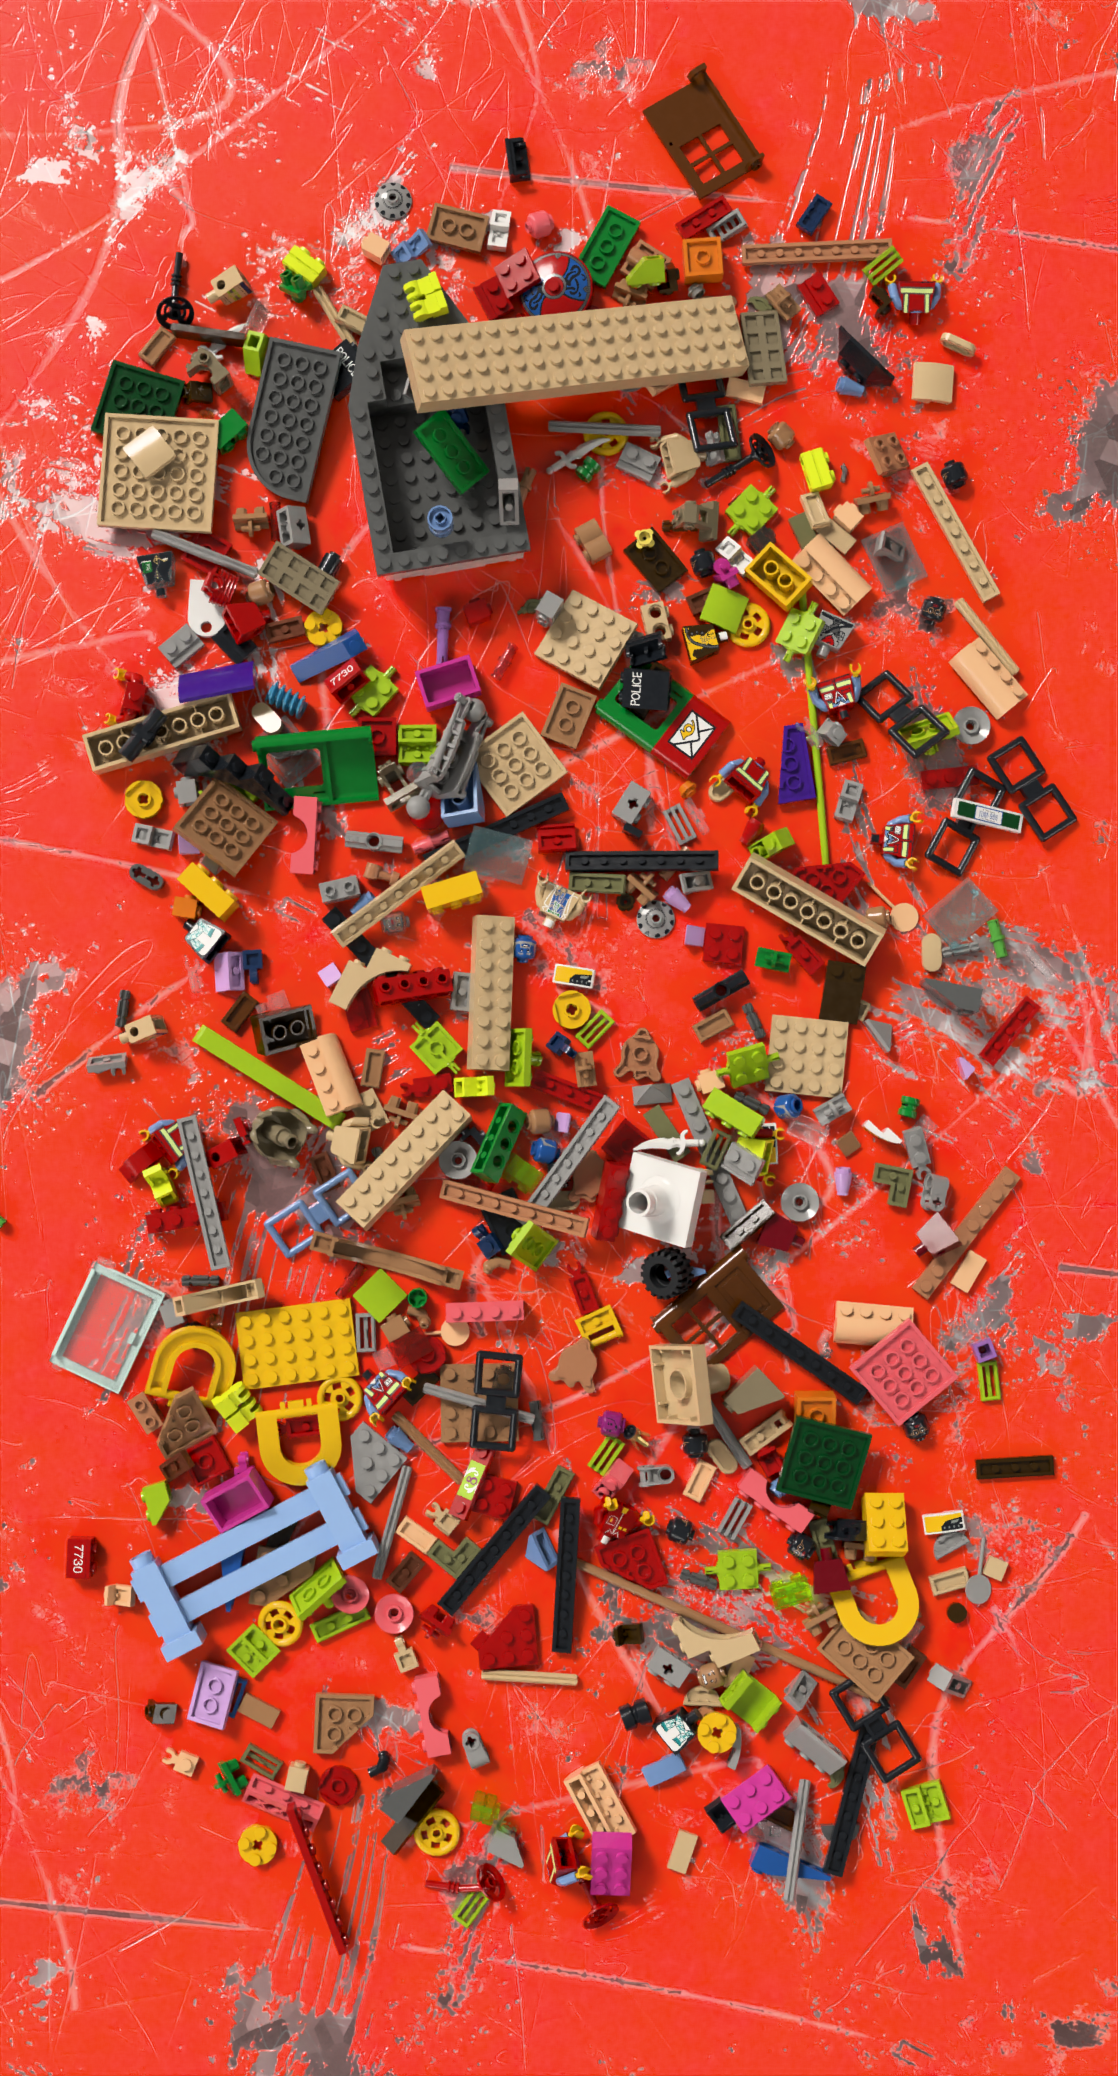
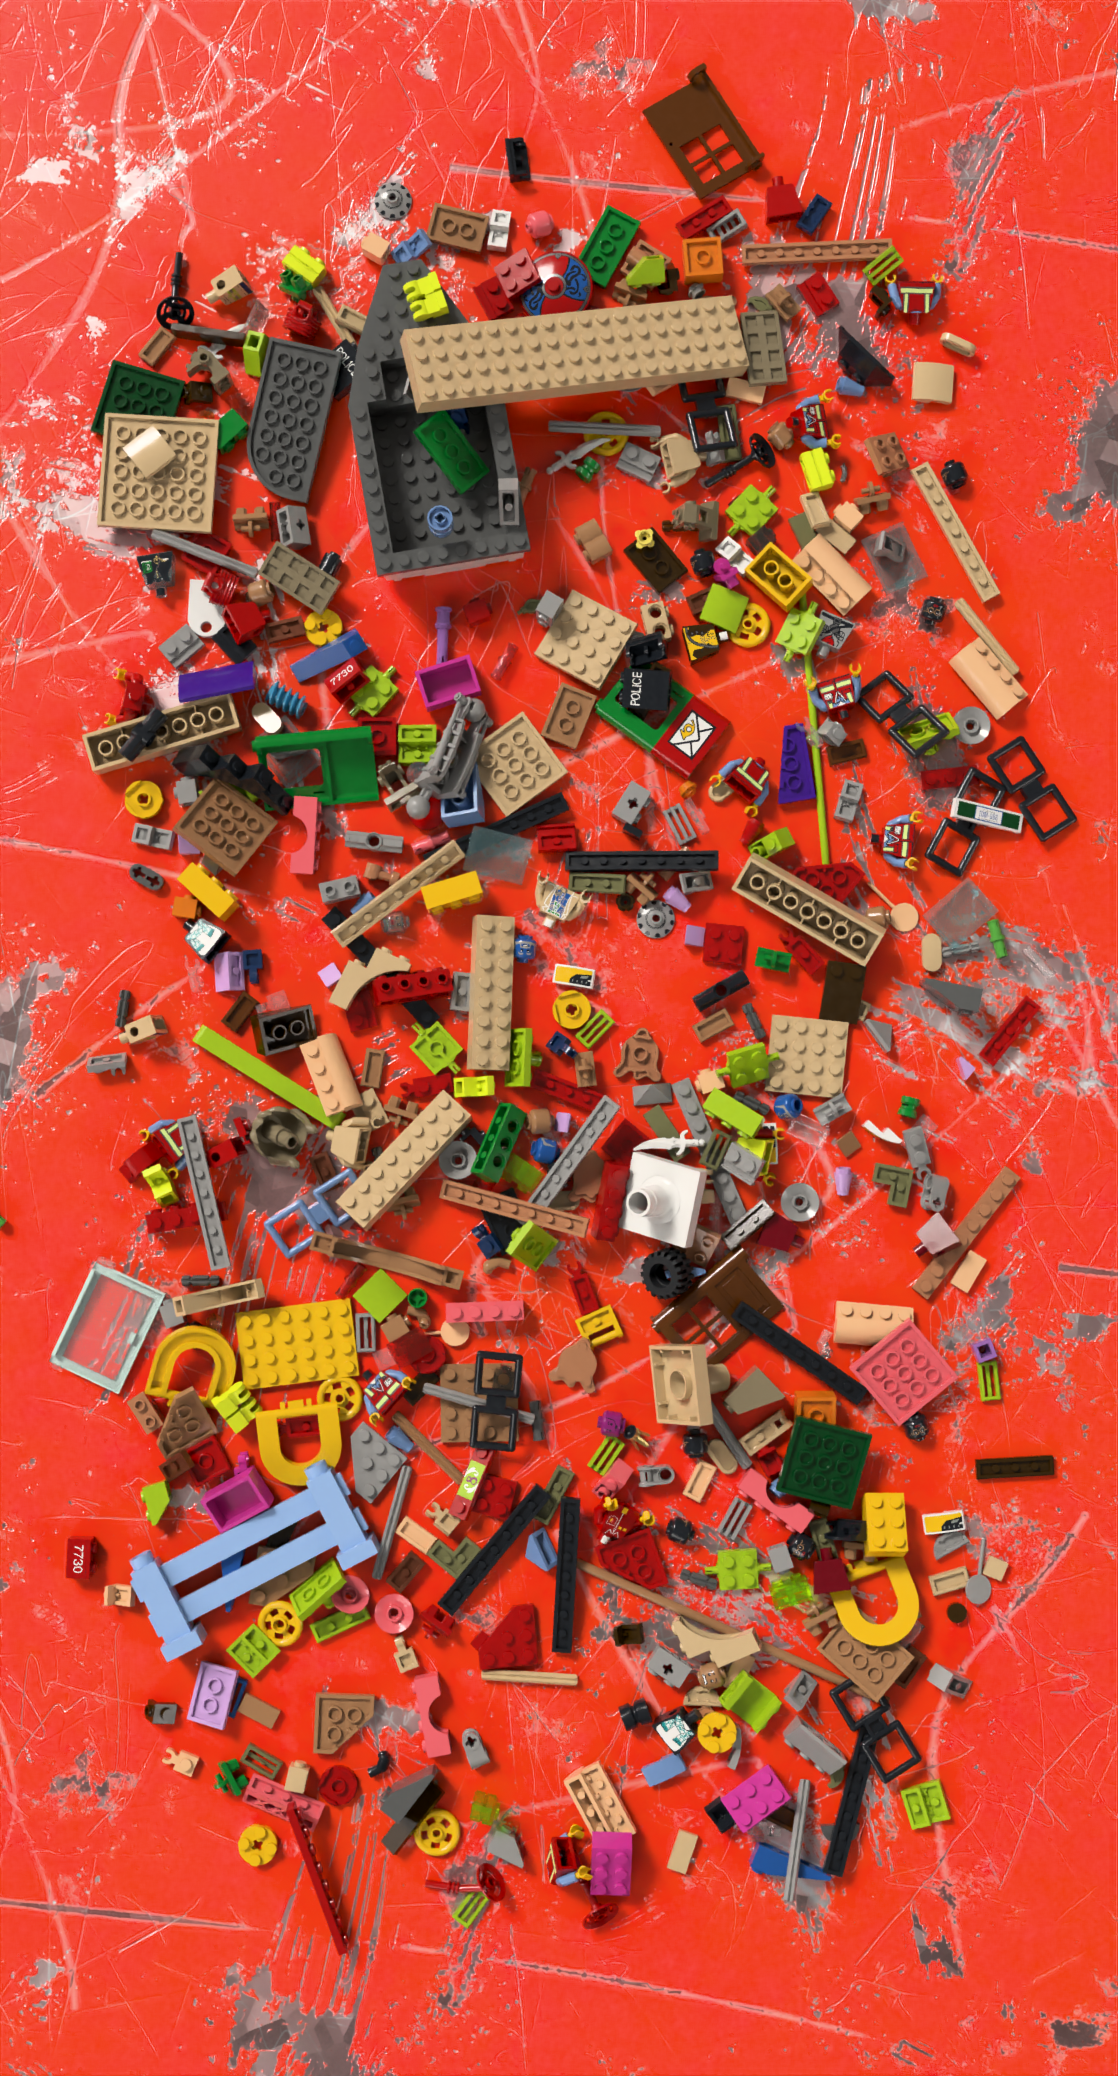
none -> red piece [282,299,322,341]
none -> nougat plate [672,1224,722,1268]
none -> red torso [765,176,803,225]
none -> light grey brick [766,1542,794,1575]
none -> torso [786,389,841,449]

